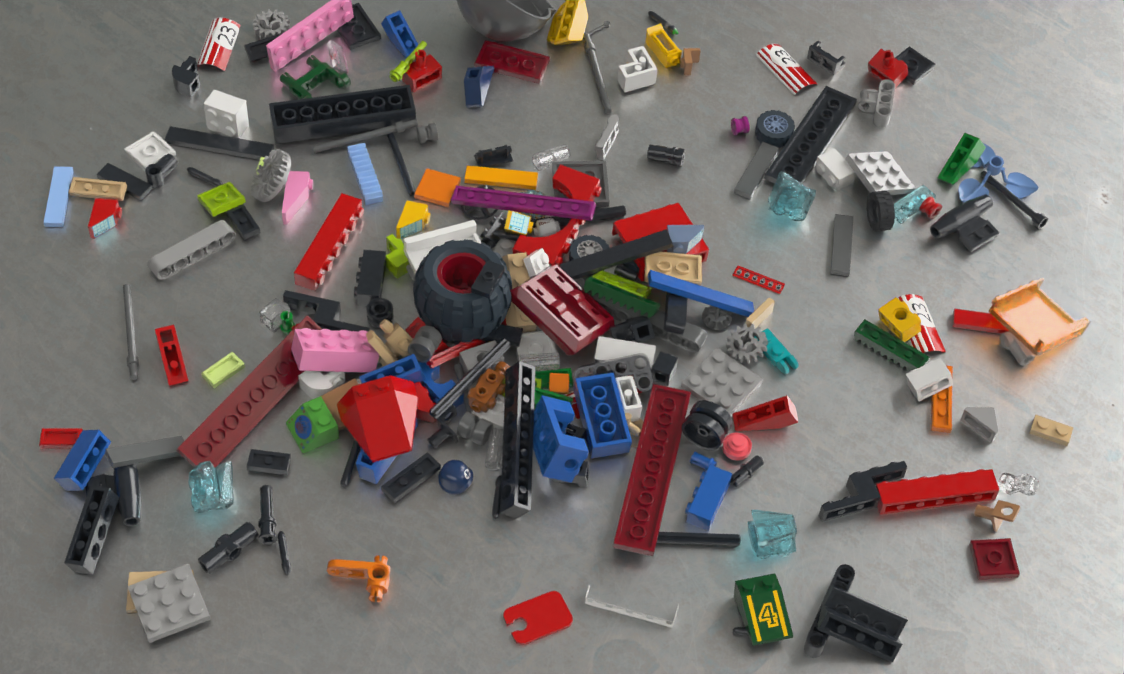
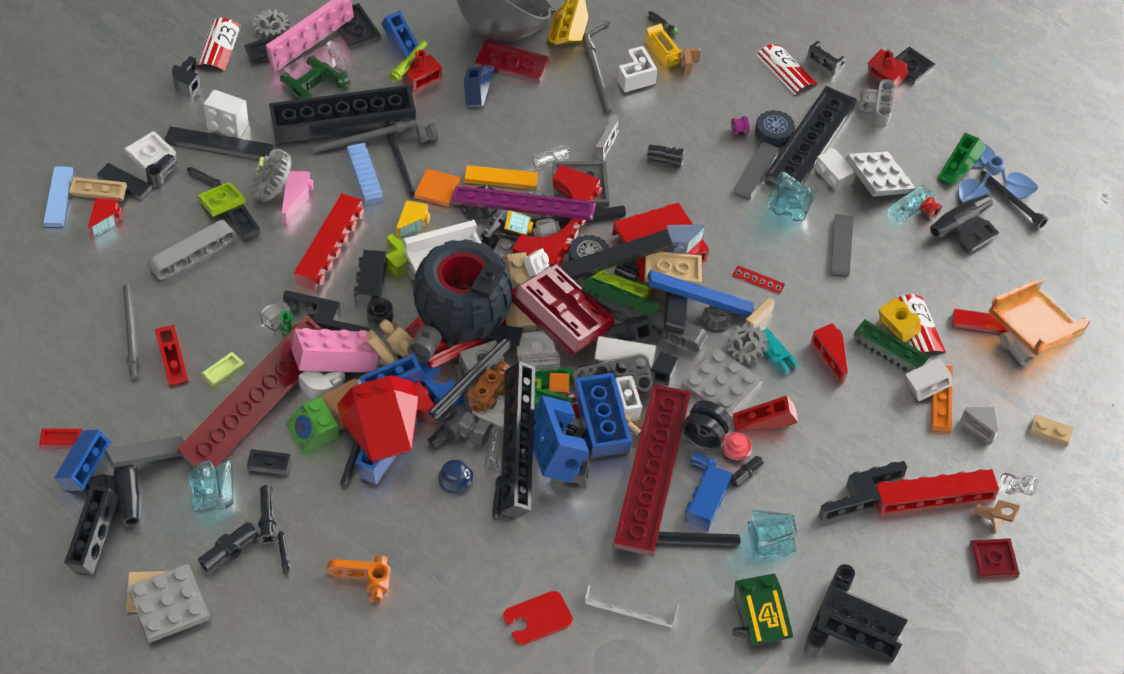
black plate [381,452,441,503] -> none
black hinge [474,145,513,167] -> none
black tyre [866,190,895,232] -> none
none -> red slope [811,323,848,384]

